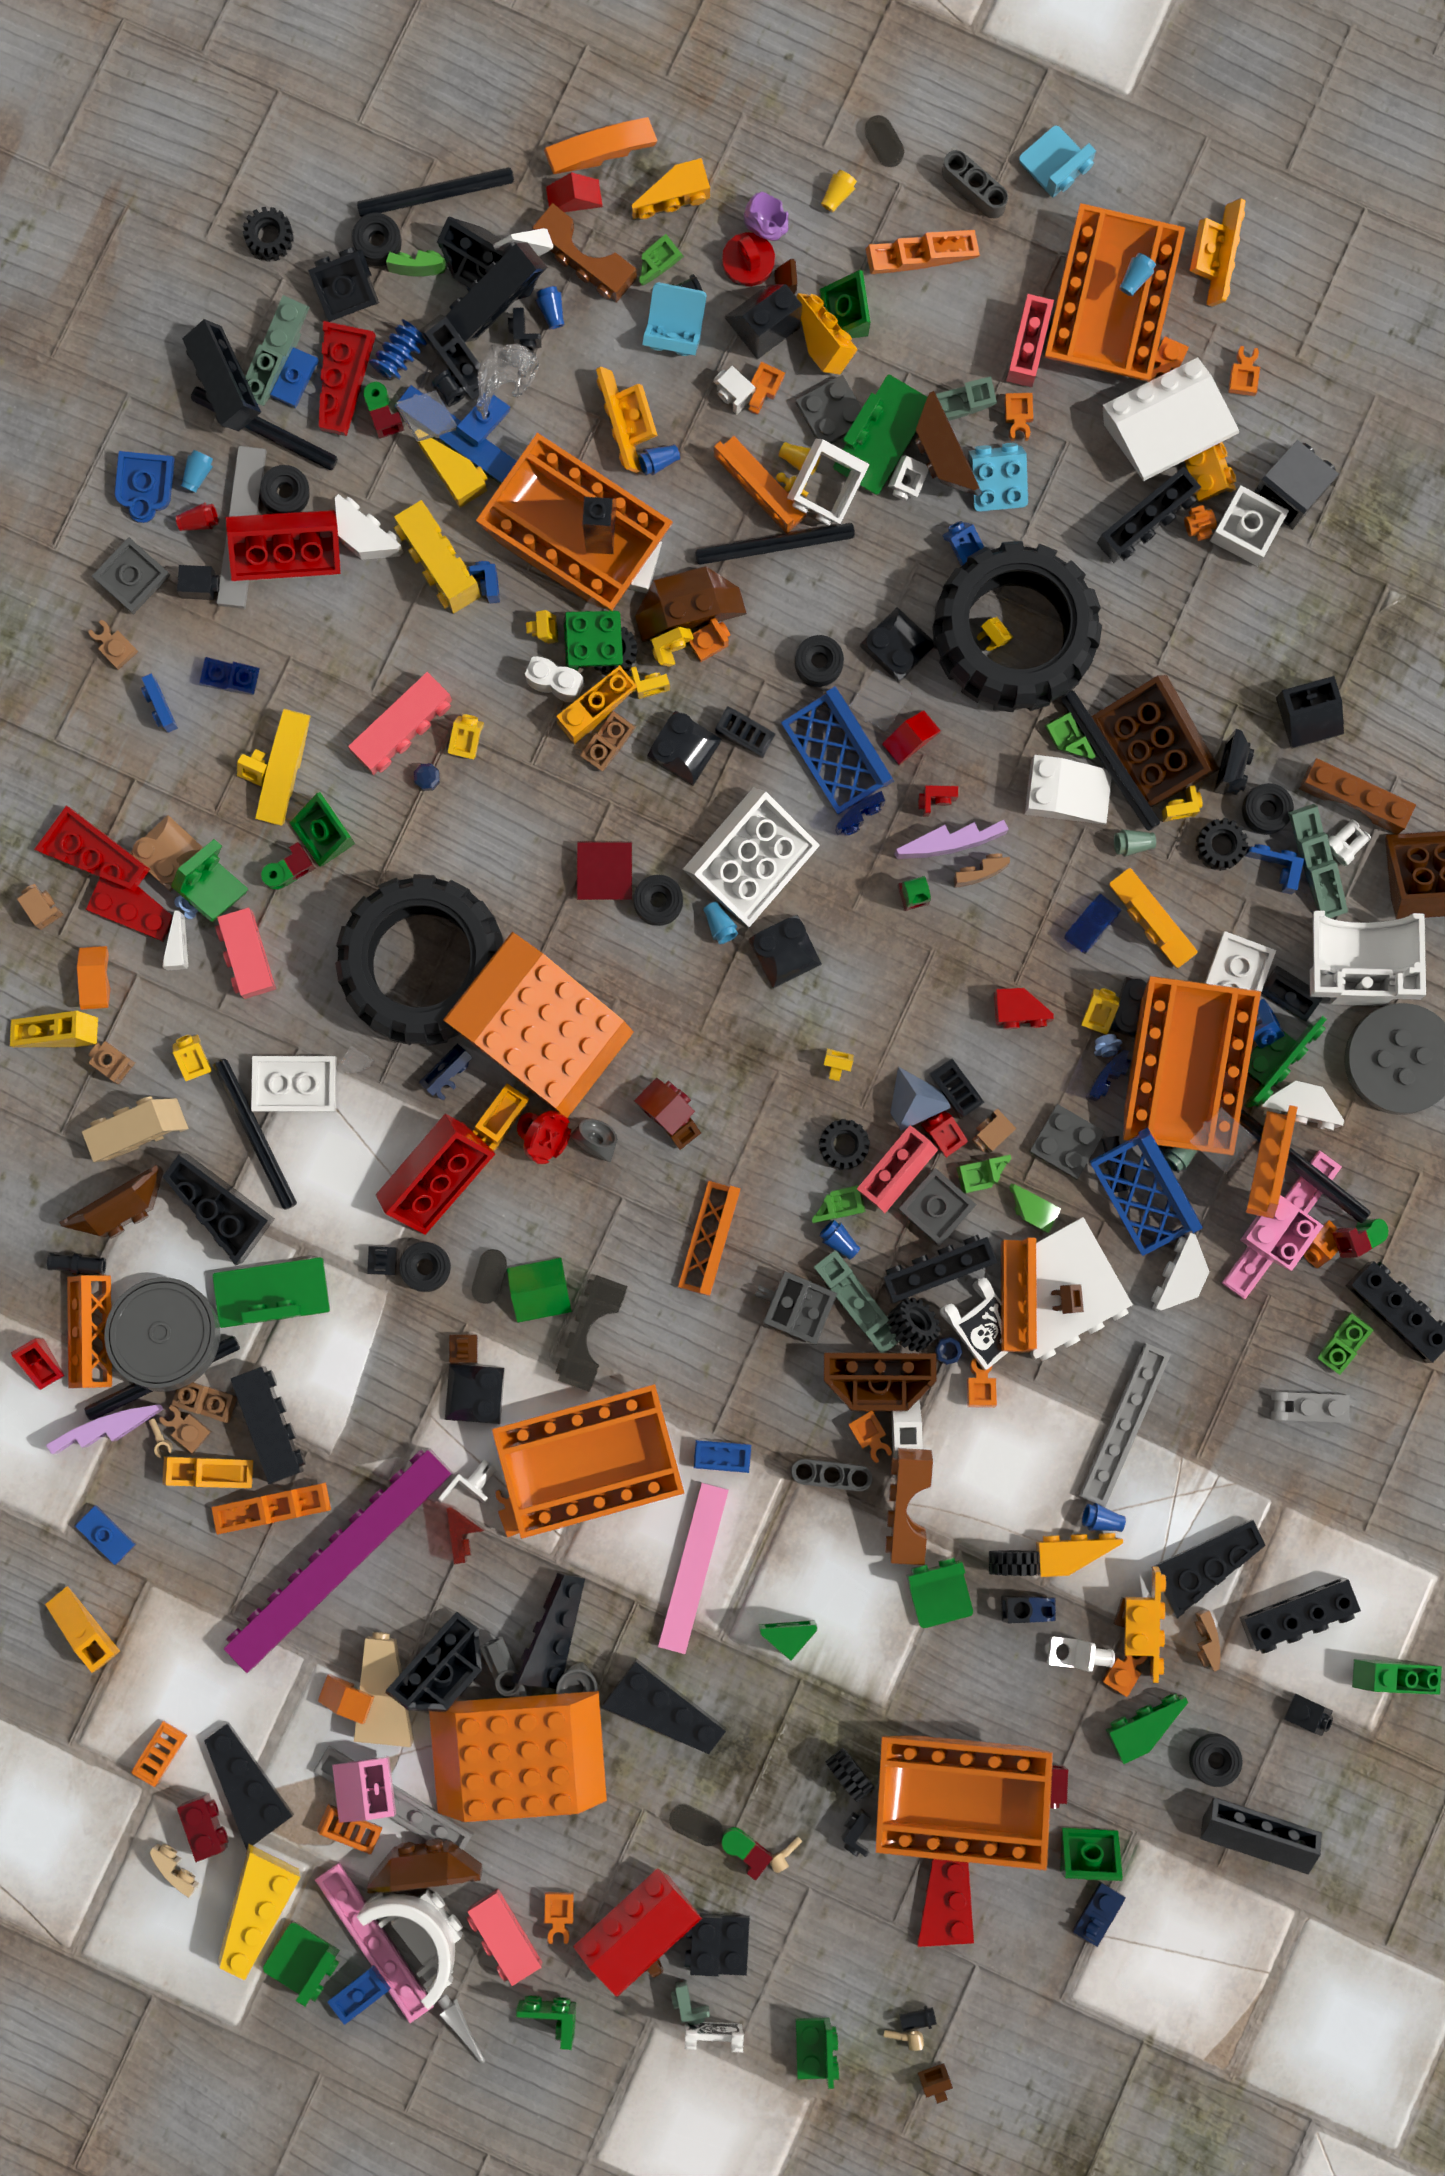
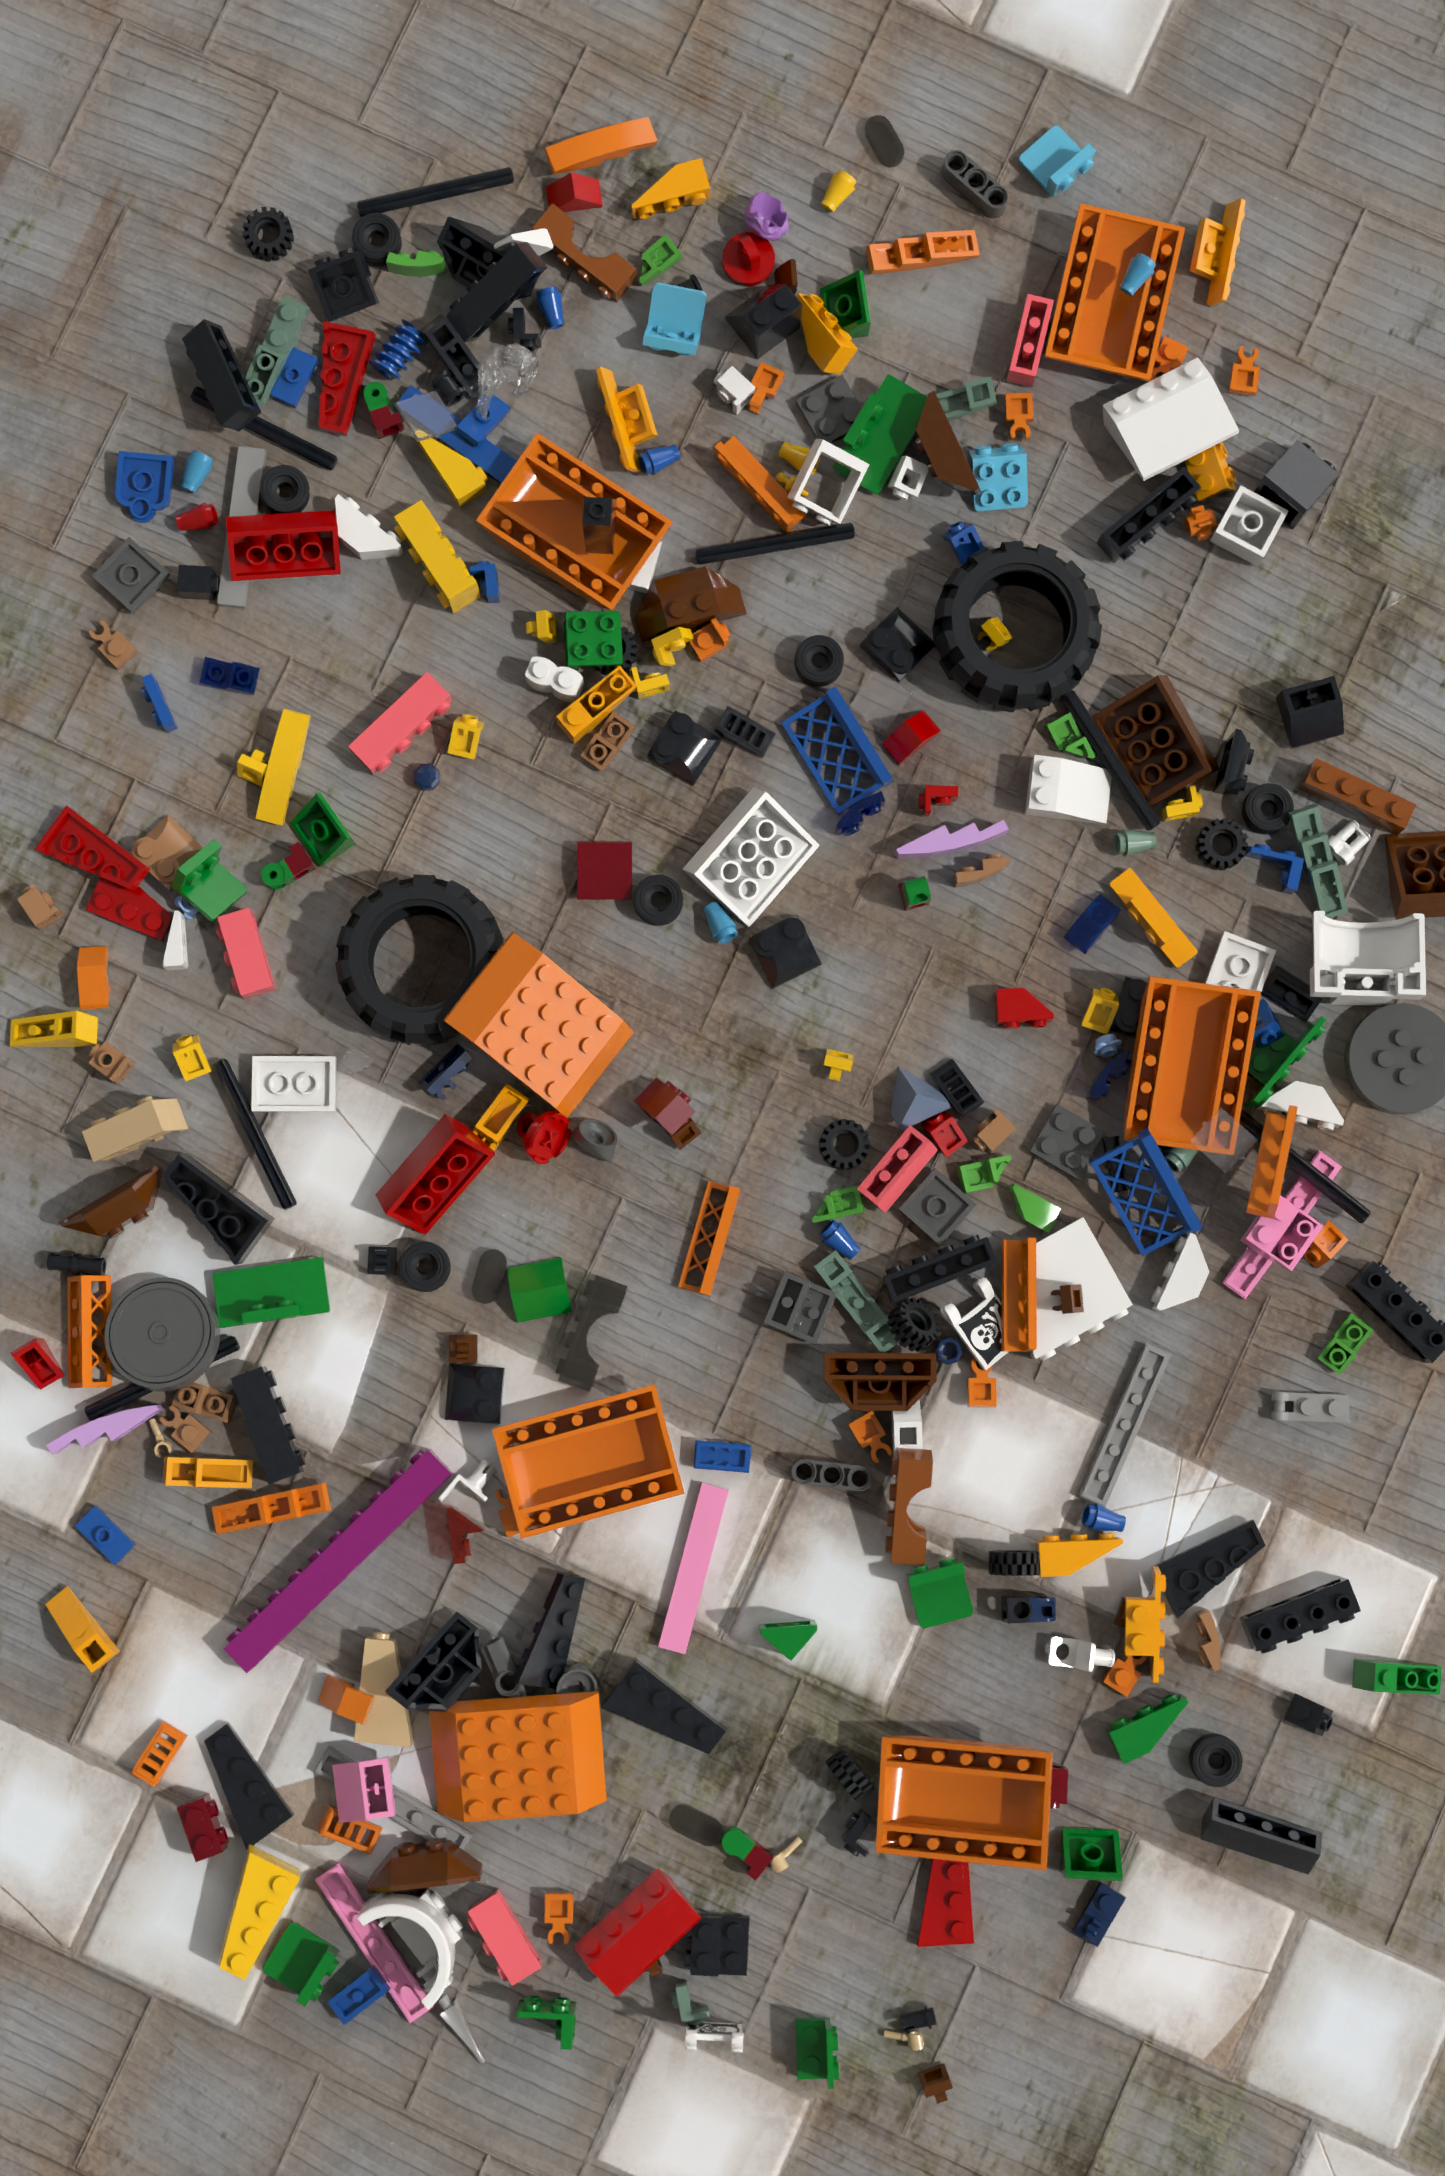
tan slope [150,1844,199,1898] -> none
dark red leg [1332,1219,1389,1258] -> none

